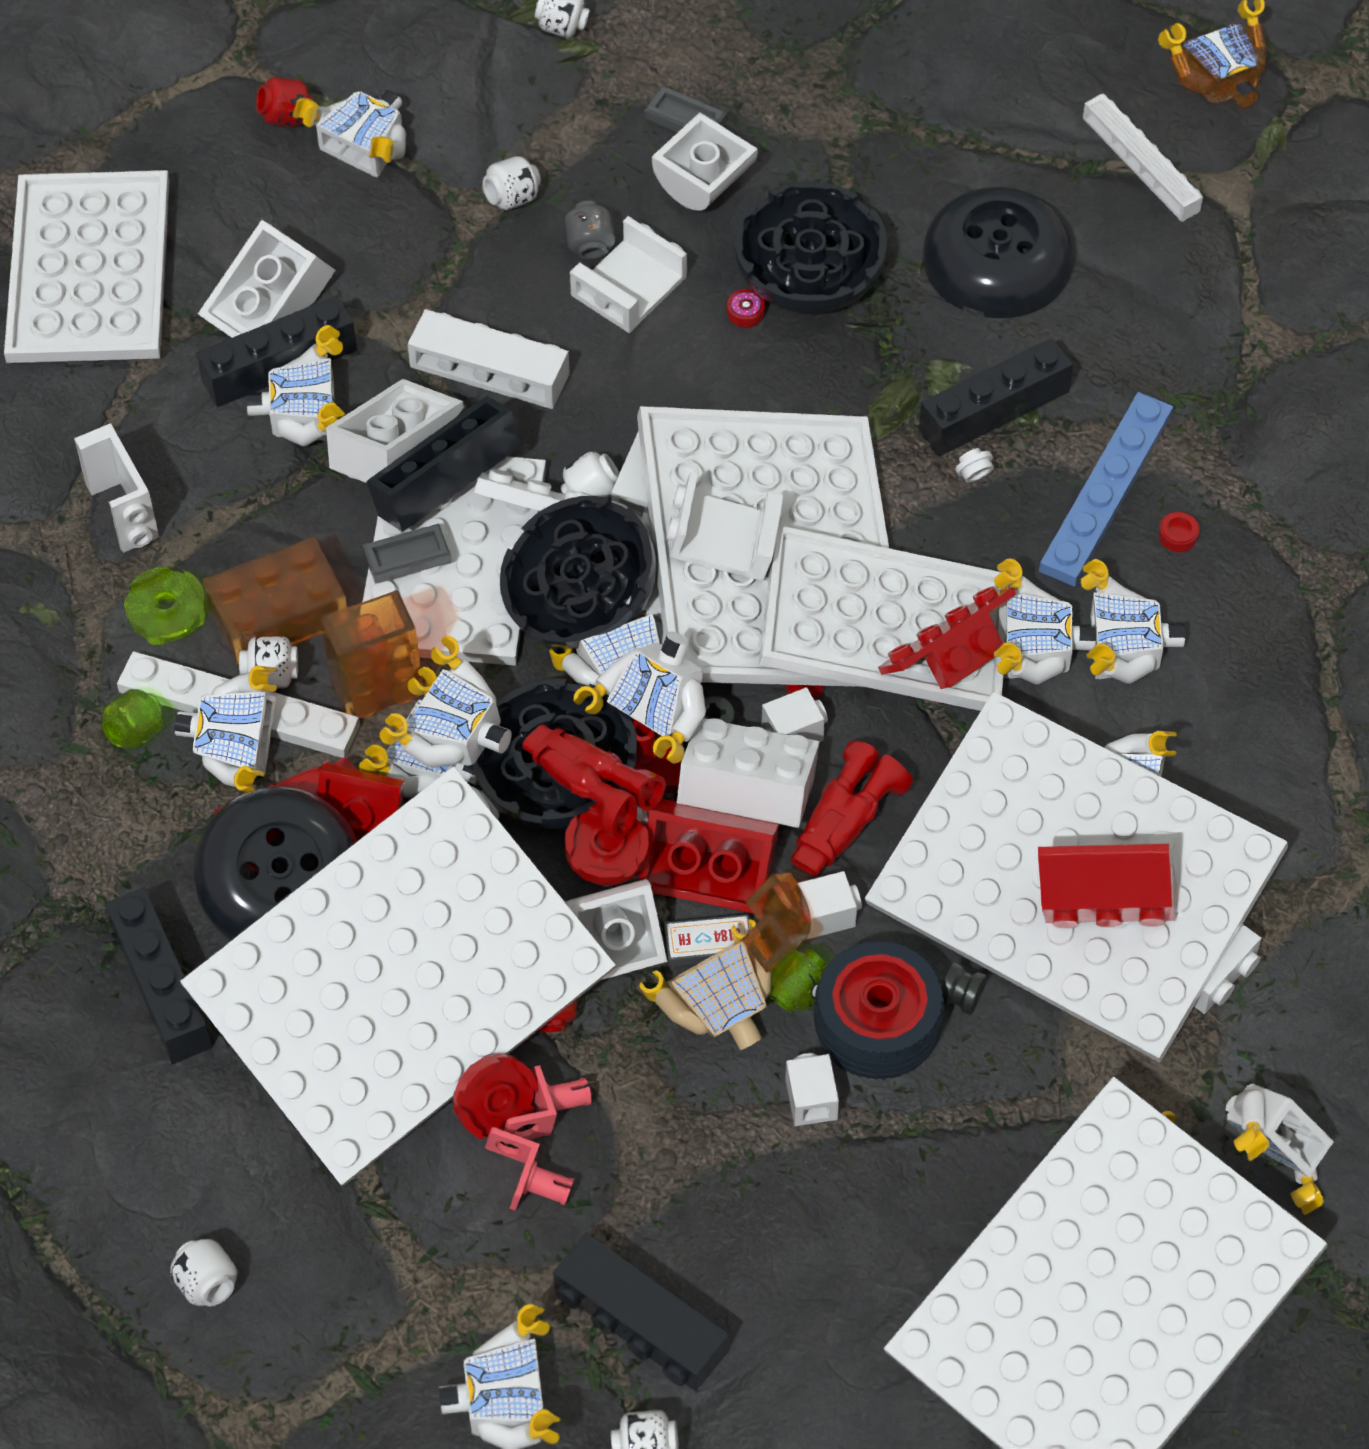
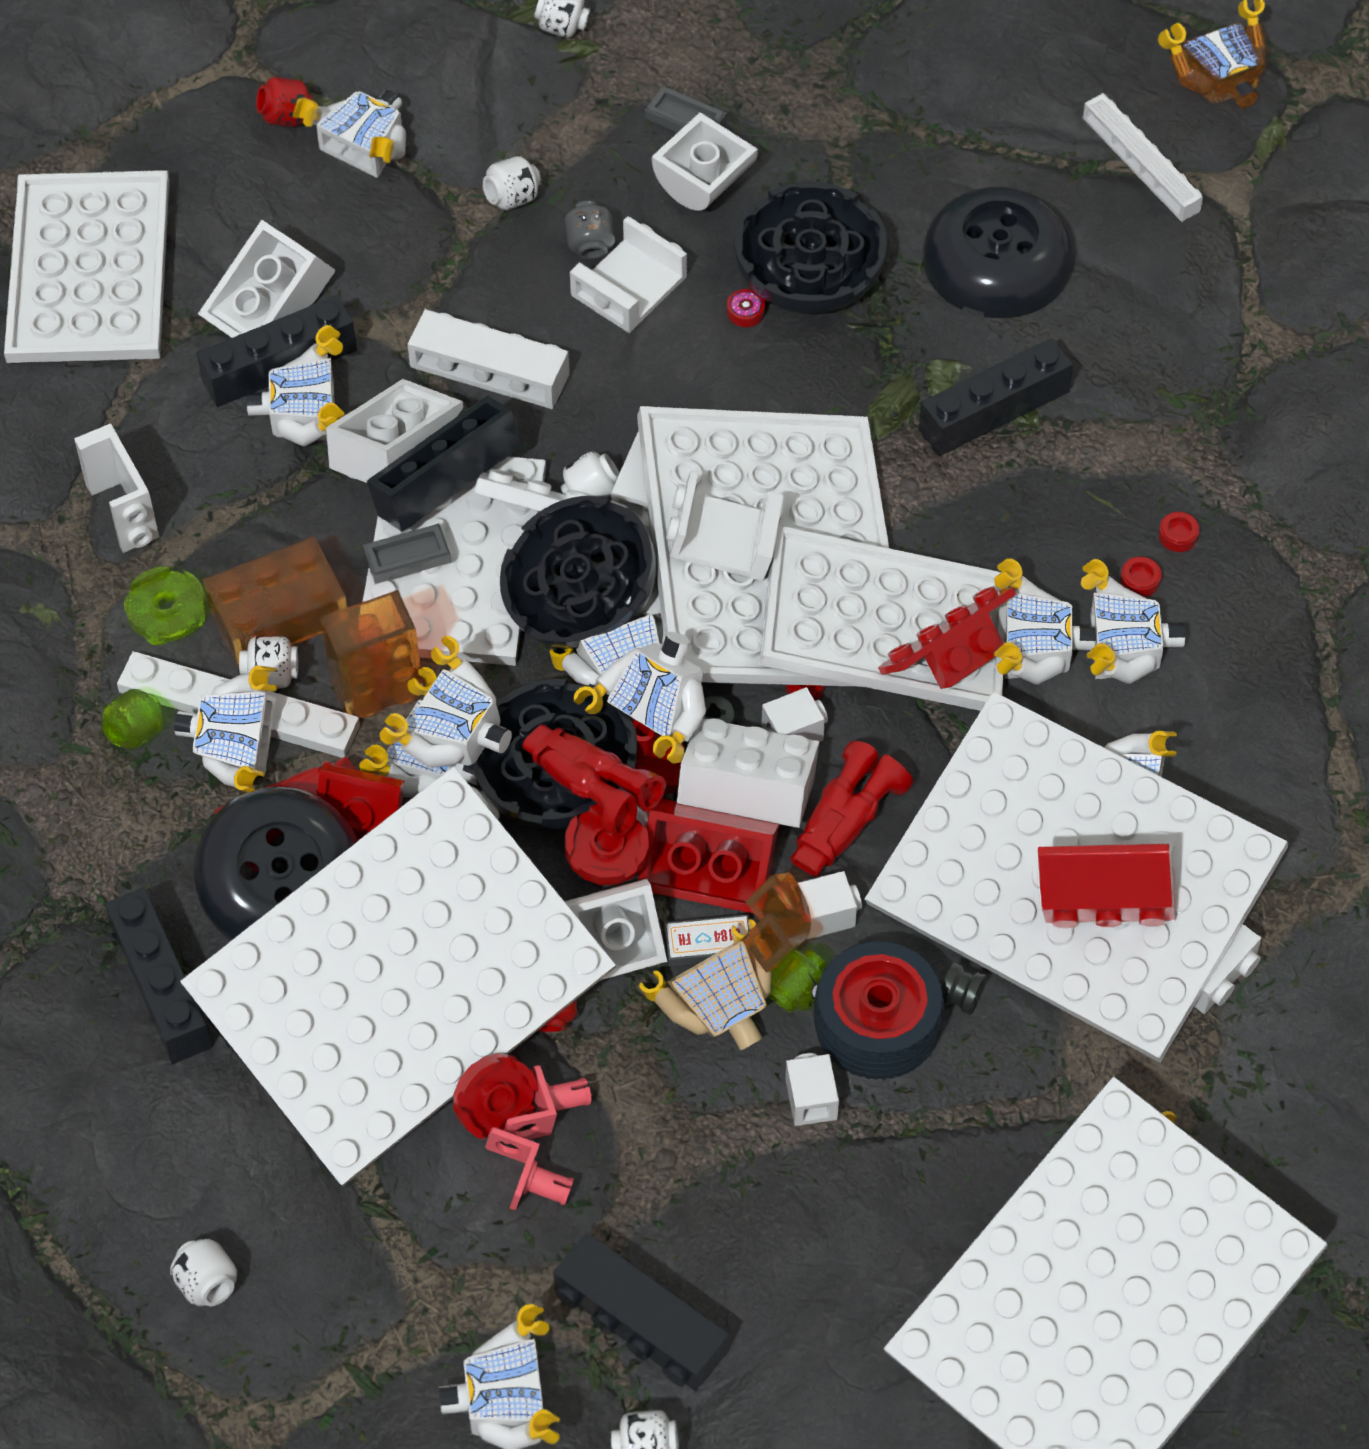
white plate [955,448,994,483] -> none
medium blue plate [1039,392,1173,587] -> none
white torso [1225,1084,1334,1215] -> none
none -> red tile [1120,557,1161,597]

